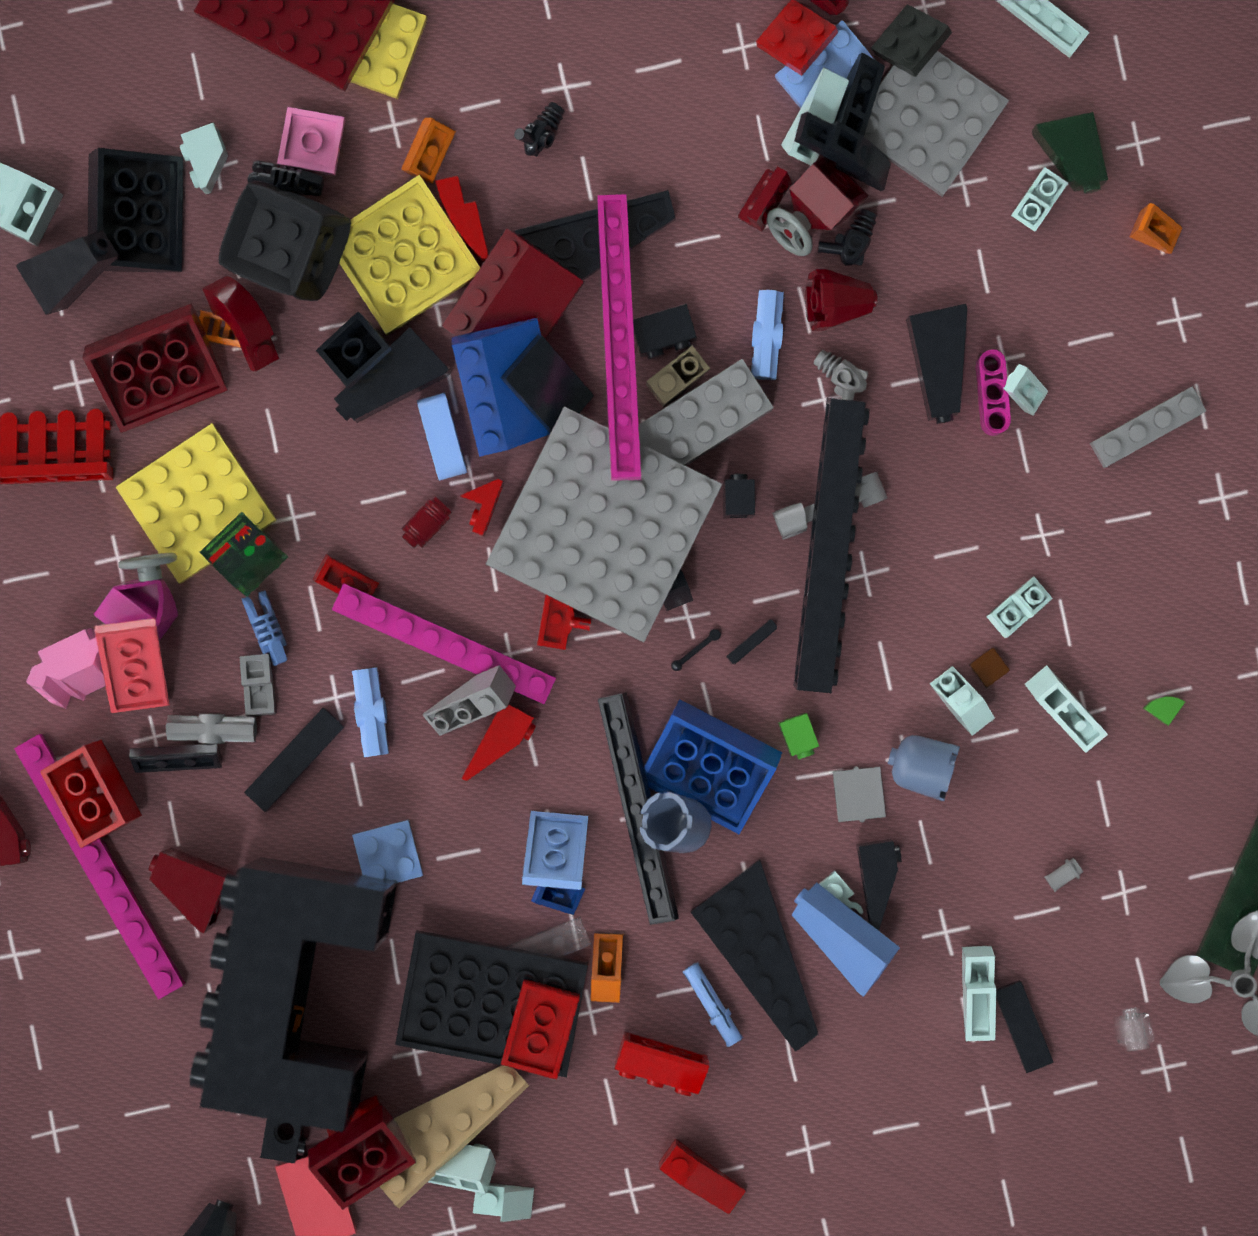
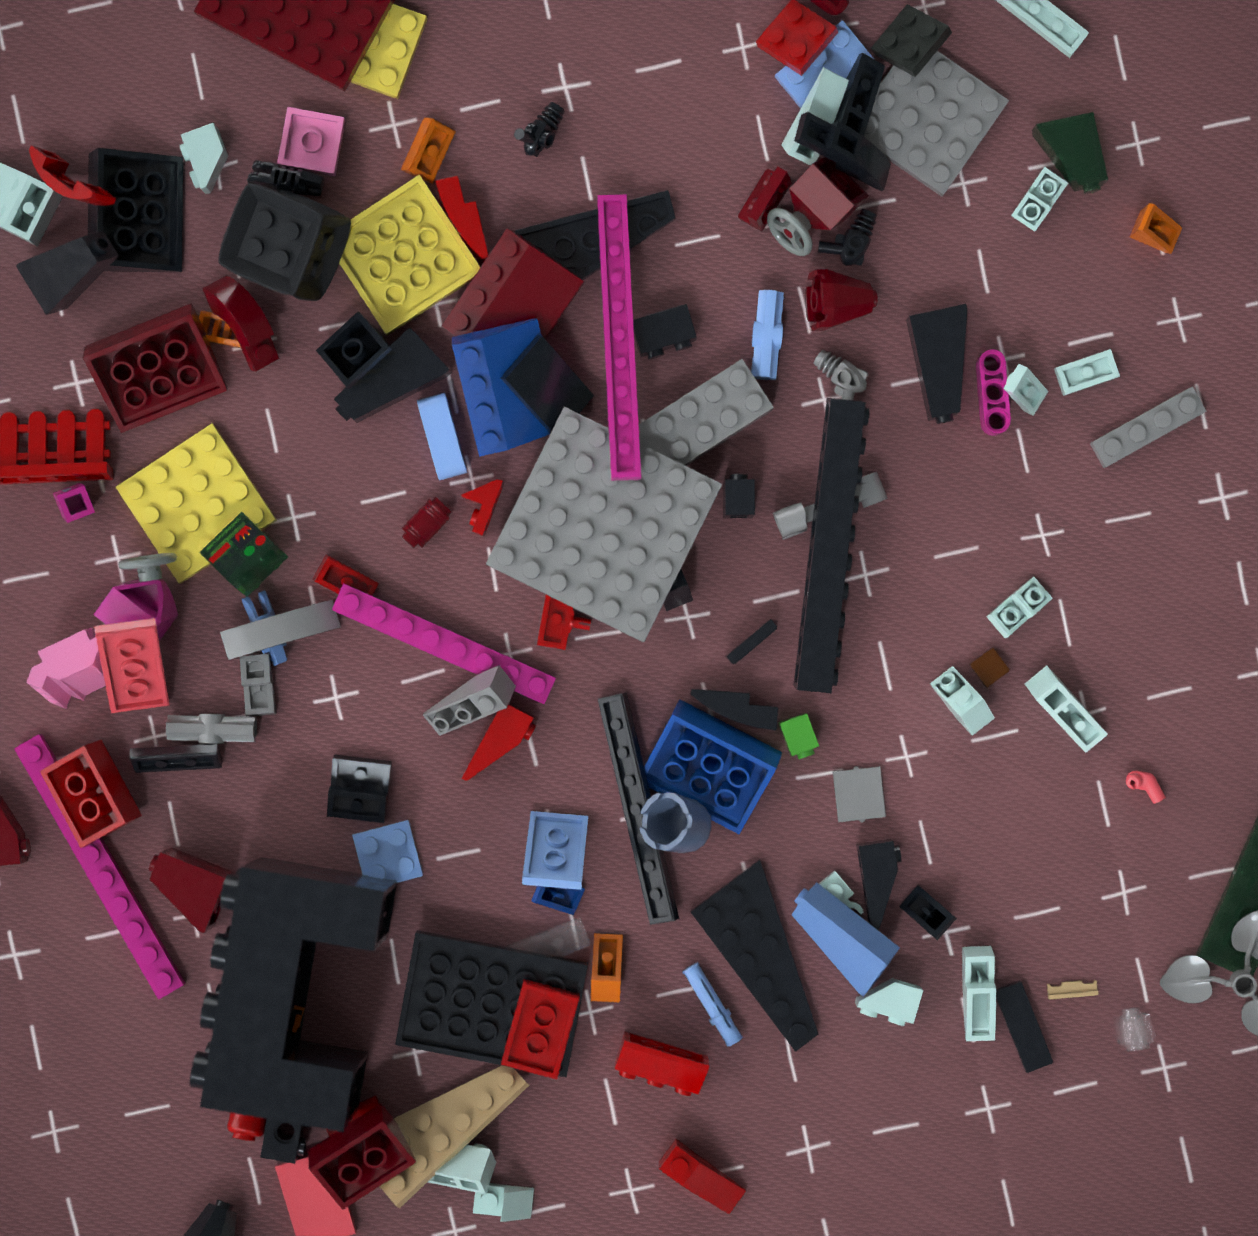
black tile [244,707,345,812] -> none
light blue piece [352,667,389,757] -> none
dark tan slope [646,345,710,408] -> none
black hinge [671,629,721,671] -> none
sand blue cylinder [888,735,960,802] -> none
light grey pin [1044,858,1083,892] -> none
bright green tile [1143,697,1185,726] -> none
none -> red slope [29,145,116,206]
none -> dark pink brick [53,483,95,523]
none -> light grey slope [220,600,341,660]
none -> red head [227,1113,267,1142]
none -> black slope [326,755,392,823]
none -> black slope [690,689,778,730]
none -> light aqua slope [855,978,923,1026]
none -> black slope [899,885,957,941]
none -> tan piece [1047,980,1098,999]
none -> light aqua plate [1054,349,1120,396]
none -> coral arm [1126,770,1166,804]

